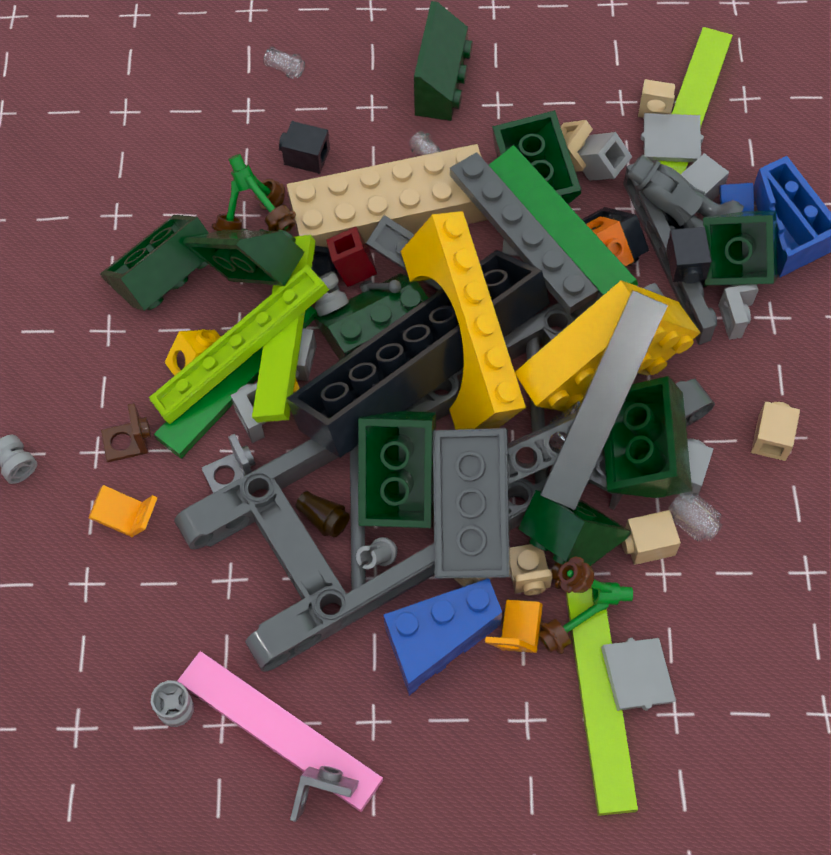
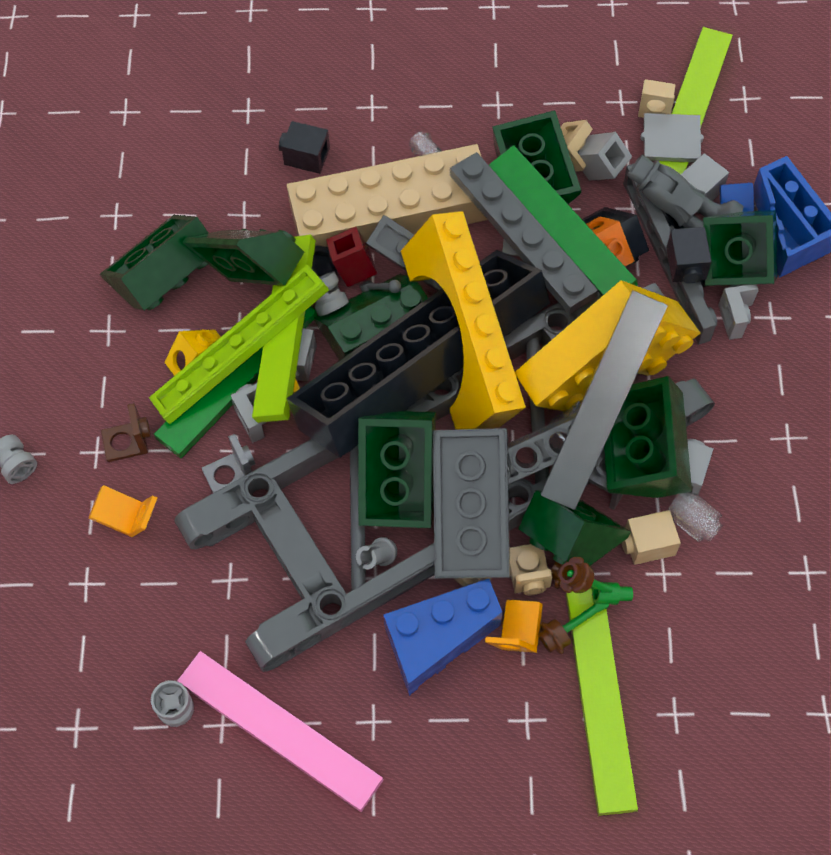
plant [212,154,296,232] -> none
clear pin [264,46,305,78] -> none
flat silver bracket [290,766,359,822] -> none
dark brown cone [295,491,350,538] -> none
dark green slope [414,1,473,121] -> none
light grey piece [601,638,676,711] -> none
tan brick [751,401,800,461] -> none

